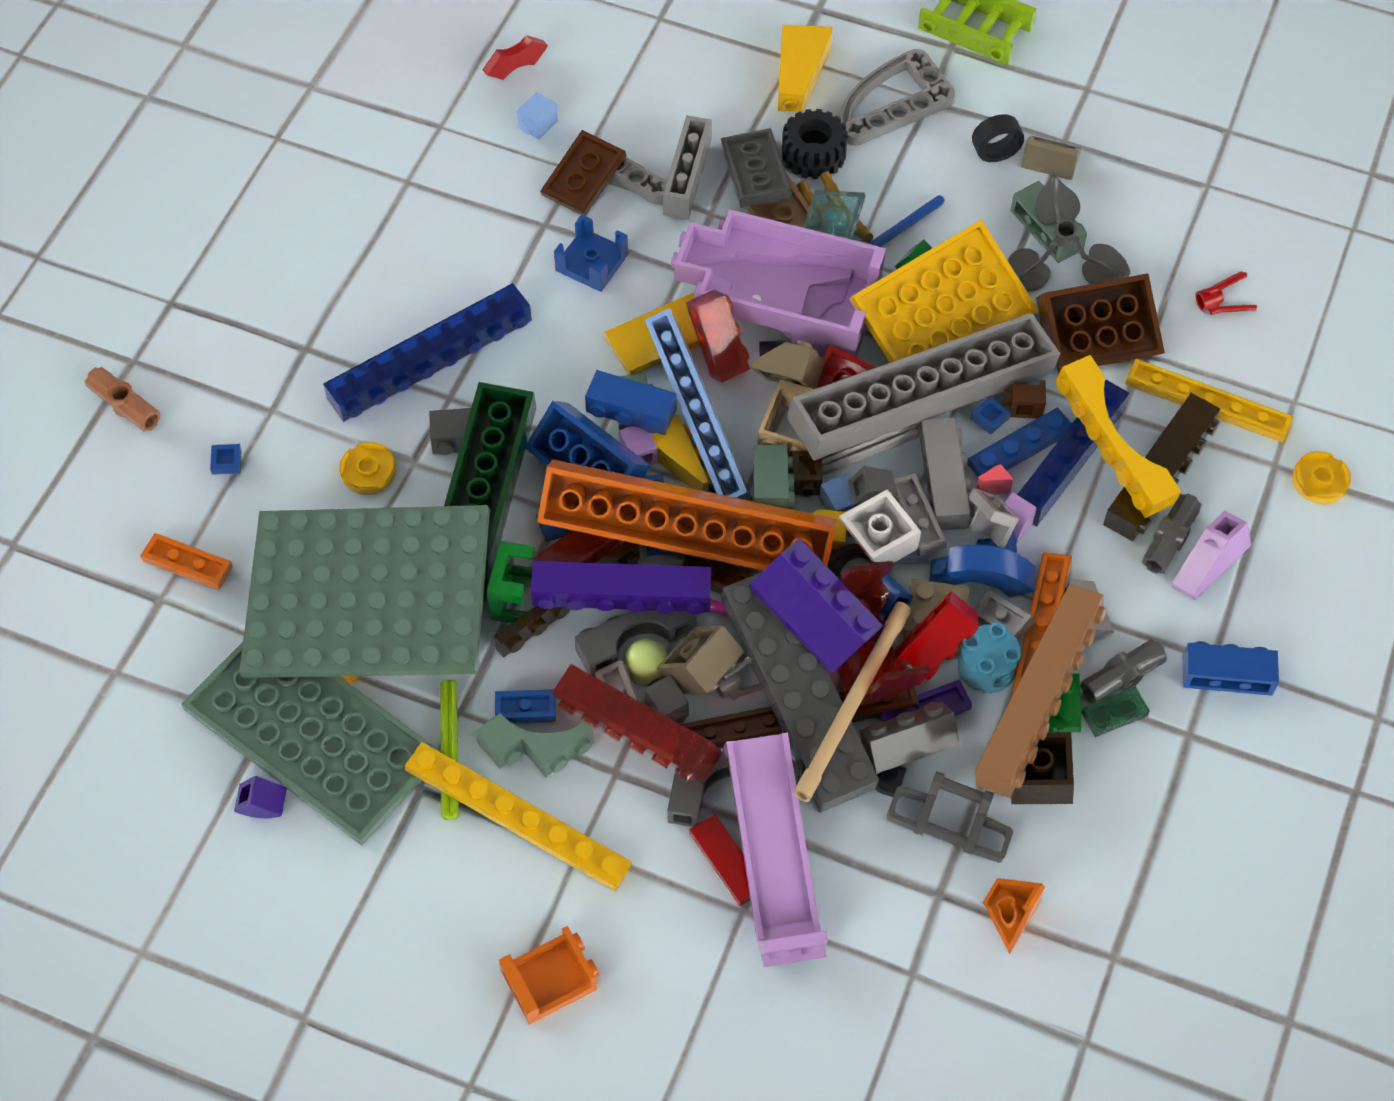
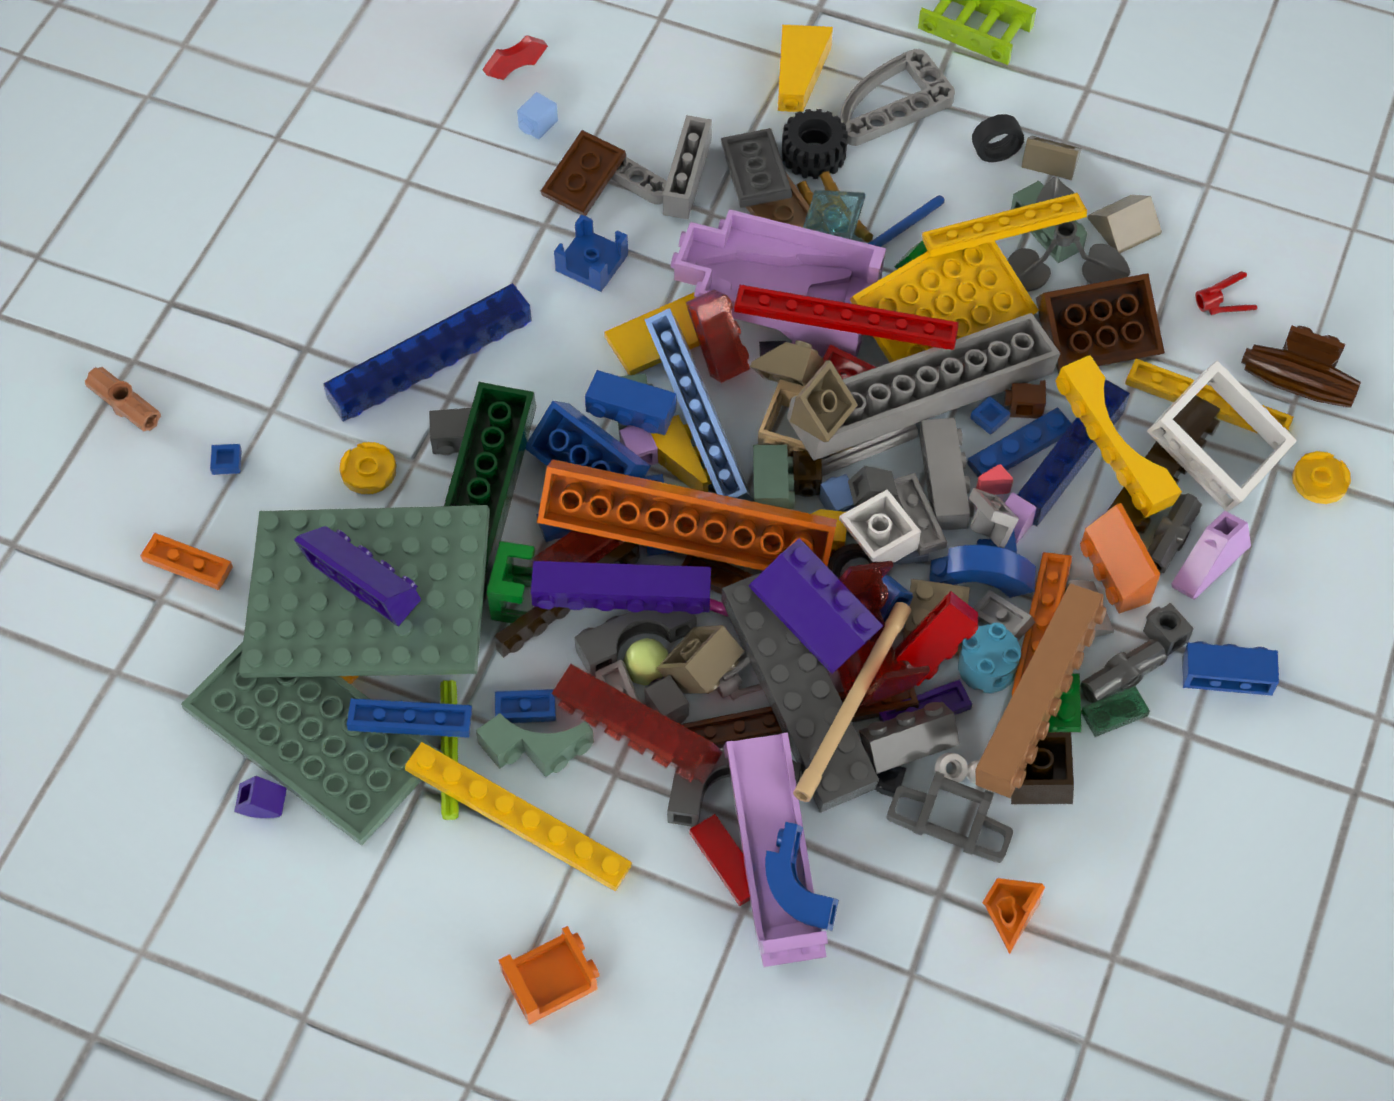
none -> dark purple slope [294,526,421,627]
none -> blue plate [347,698,472,738]
none -> red tile [734,284,959,350]
none -> blue arch [765,822,839,931]
none -> dark tan slope [790,360,858,442]
none -> yellow tile [922,193,1087,257]
none -> white plate [935,753,980,784]
none -> orange slope [1080,503,1160,614]
none -> slope [1087,195,1162,253]
none -> dark grey brick [1143,603,1194,656]
none -> white window [1147,361,1297,512]
none -> reddish brown plate [1241,325,1361,408]

